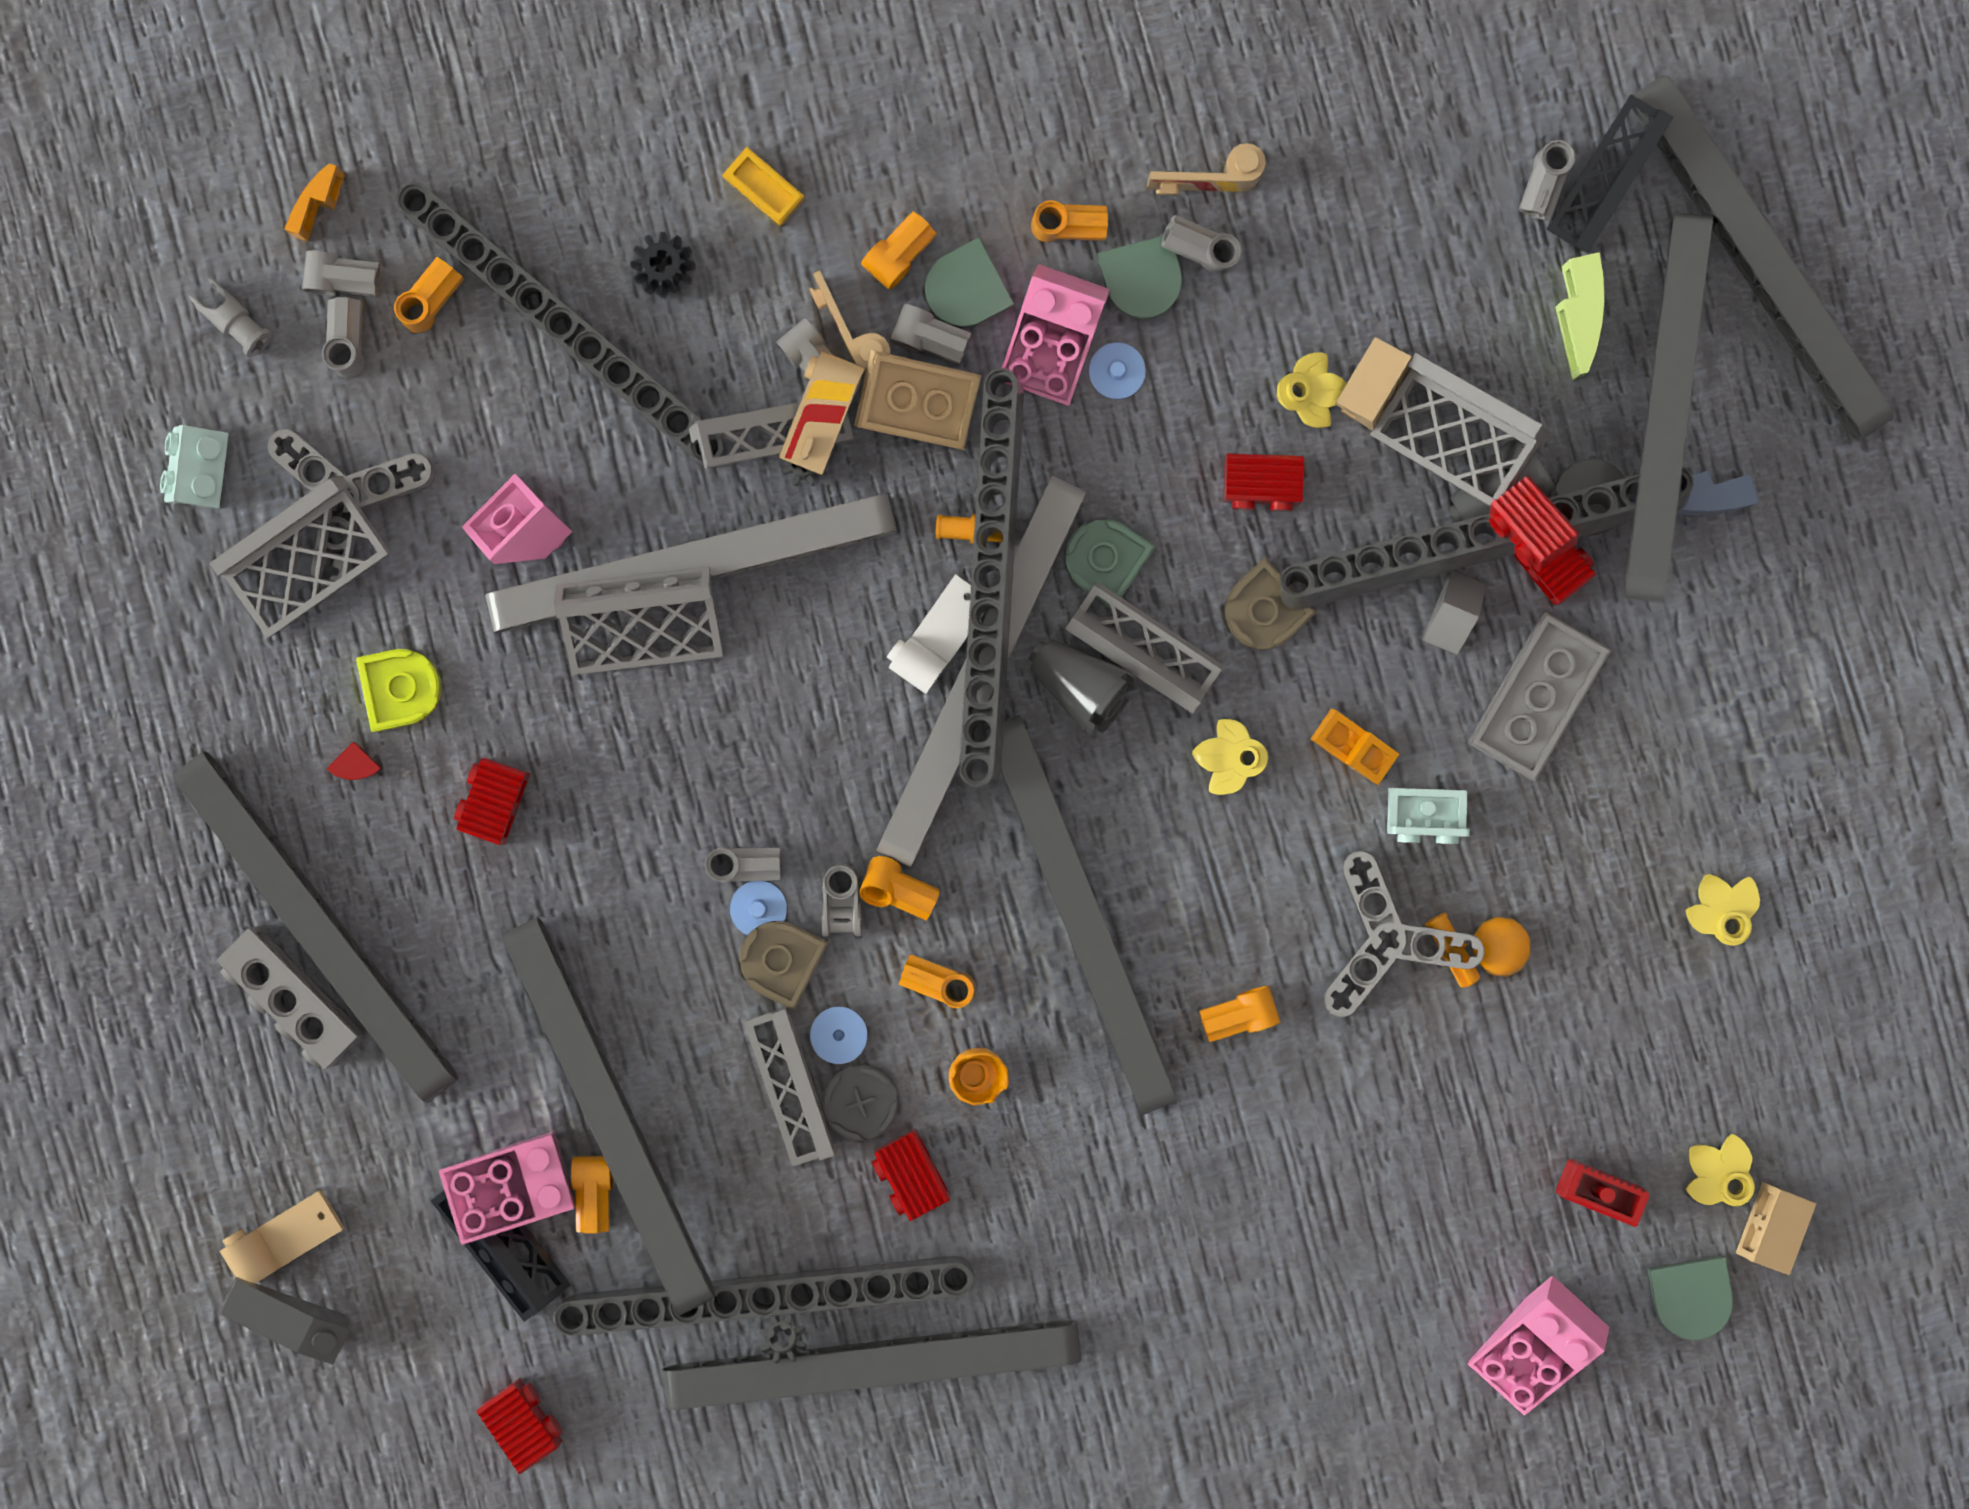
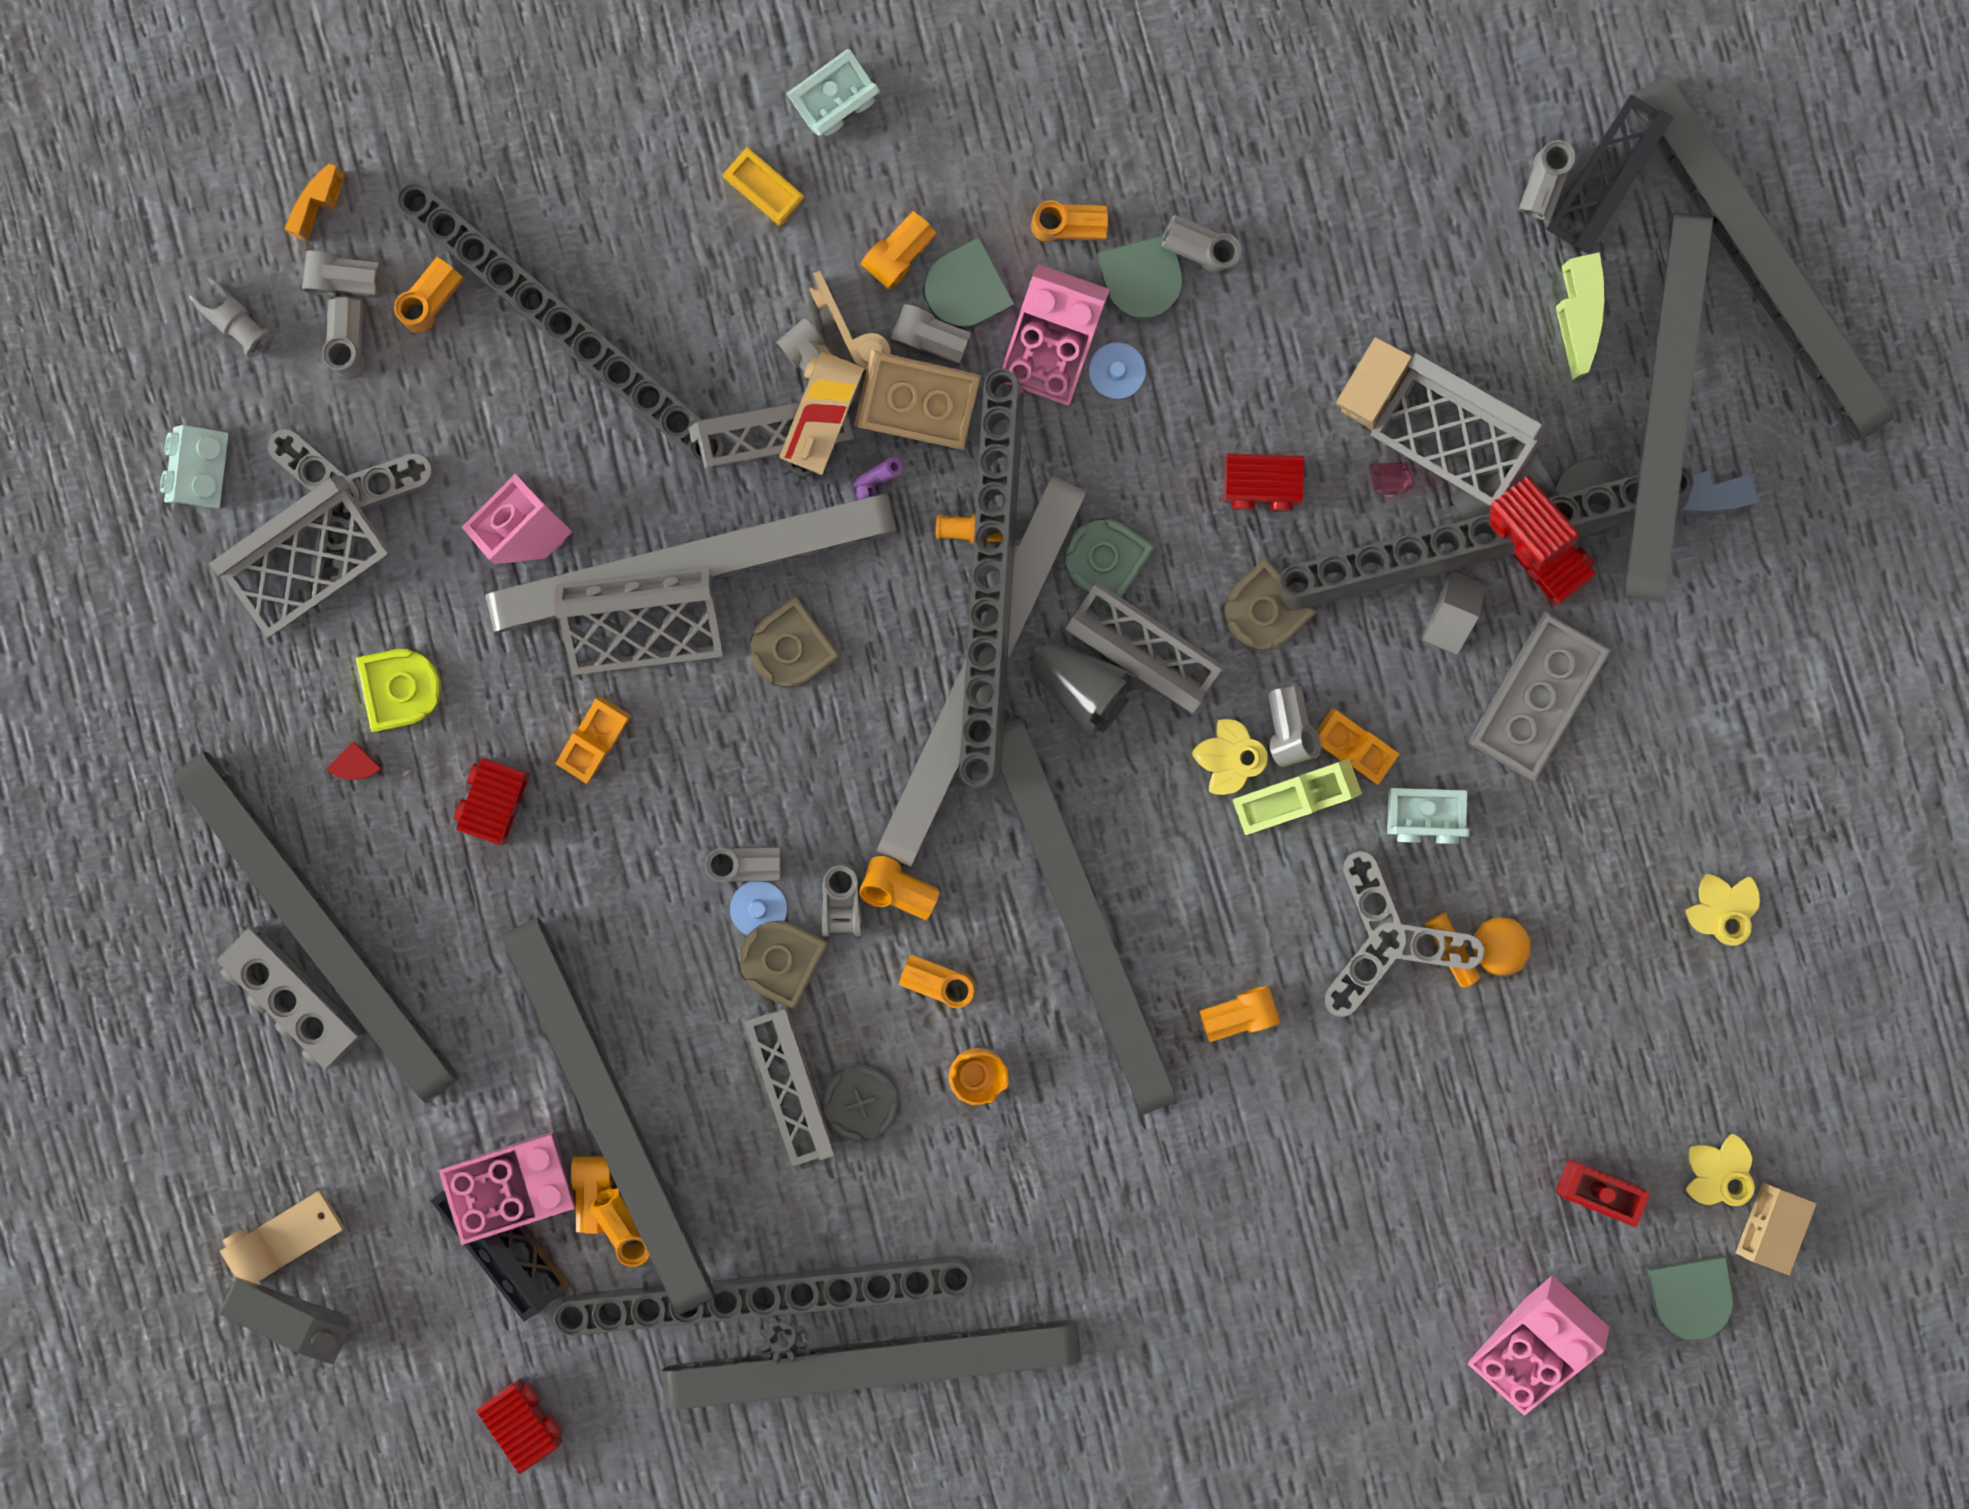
black gear [630,232,696,299] -> none
light blue piece [810,1007,867,1064] -> none
red brick [871,1128,951,1221] -> none
white door [887,574,985,694] -> none
tan door [1147,143,1266,195] -> none
light yellow plate [1277,352,1347,428] -> none
none -> light orange slope [555,696,632,784]
none -> light orange piece [589,1188,650,1267]
none -> dark tan tile [750,595,841,687]
none -> light aqua bracket [786,49,880,136]
none -> medium lavender arm [854,457,903,500]
none -> yellowish green slope [1232,758,1362,835]
none -> light grey piece [1268,686,1321,767]
none -> clear pink slope [1369,462,1413,498]

